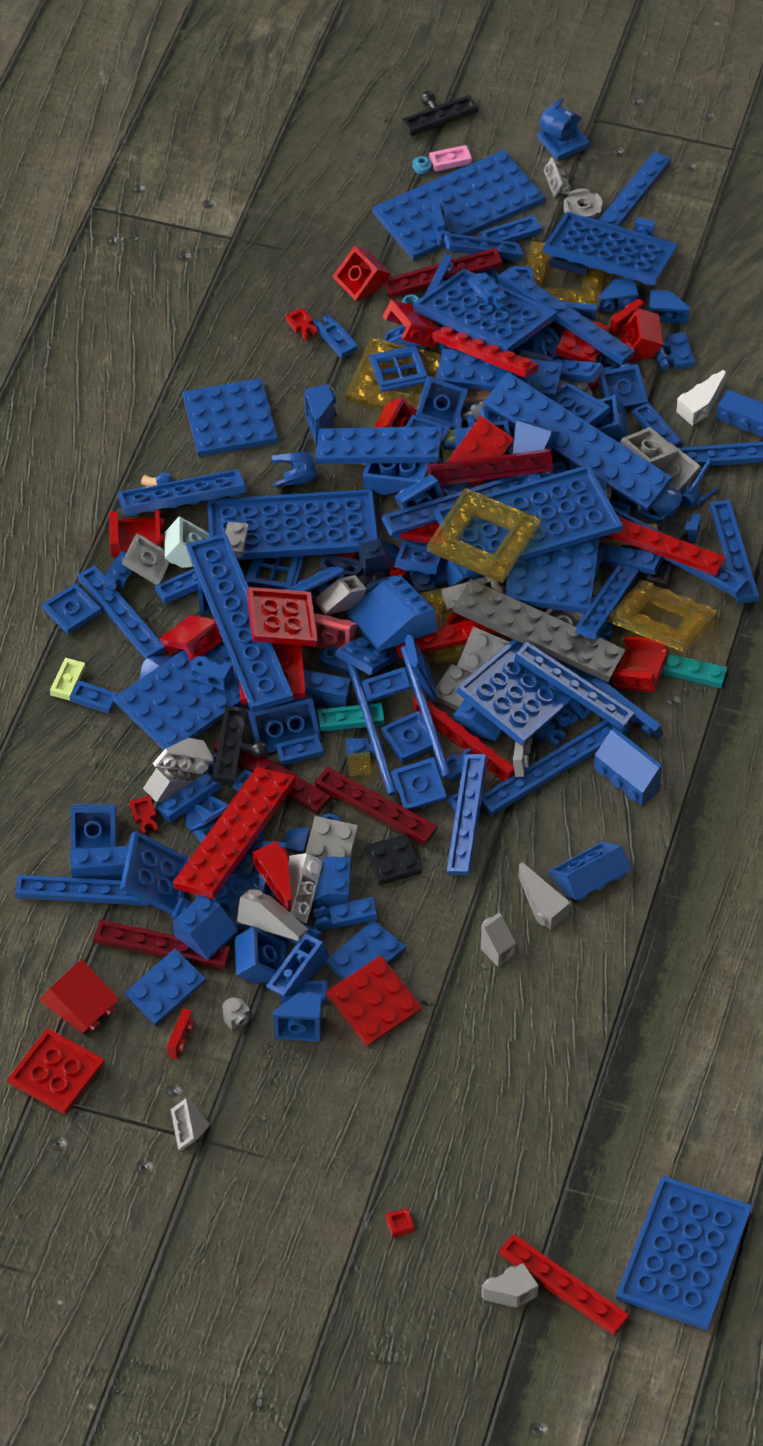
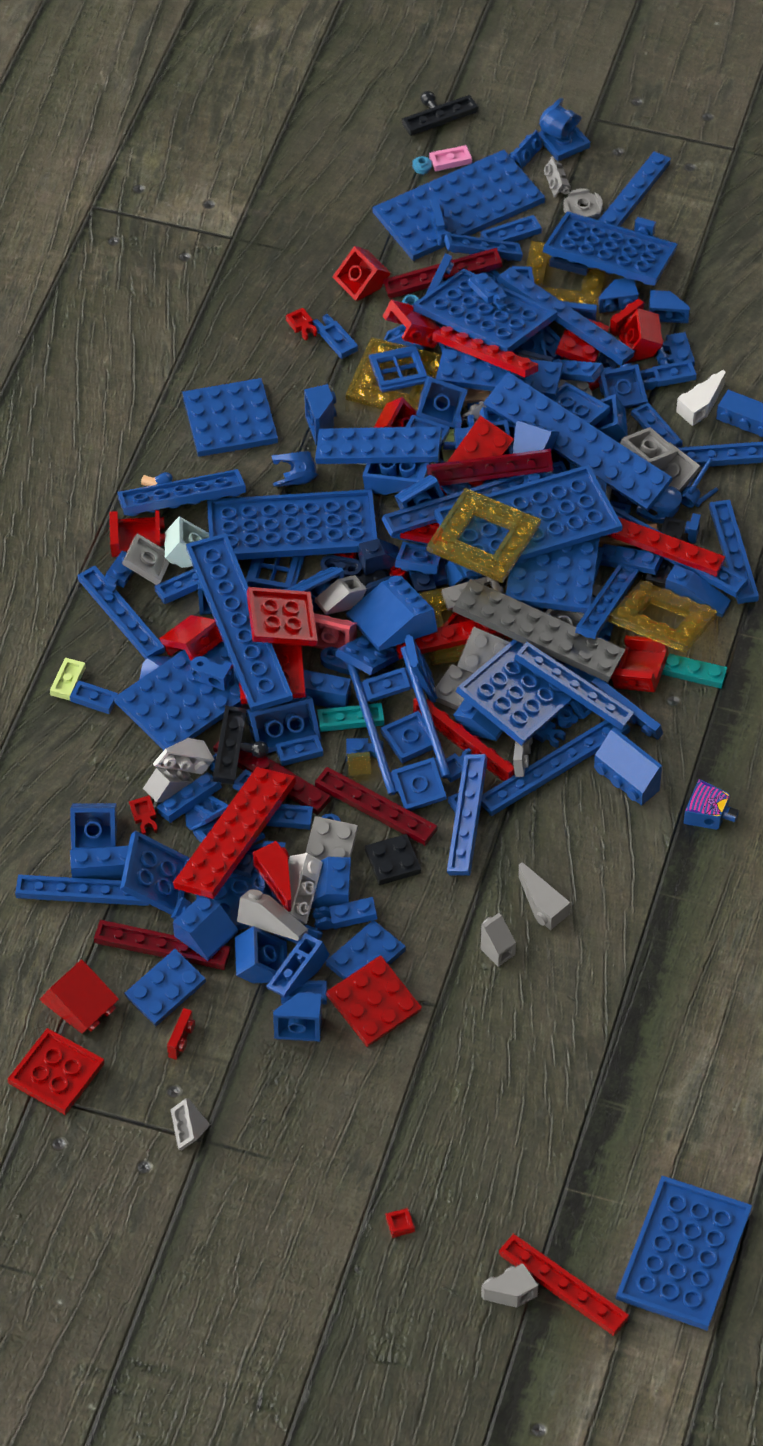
blue plate [42,583,102,635] -> none
light grey plate [222,997,250,1030] -> none
light grey plate [225,522,249,558] -> none
blue slope [284,827,310,854] -> none
blue slope [548,841,632,901] -> none
none -> blue hinge [267,804,313,830]
none -> blue hinge [509,130,543,169]
none -> blue hinge [640,360,697,390]
none -> blue slope [664,565,731,617]
none -> blue torso [684,779,739,830]

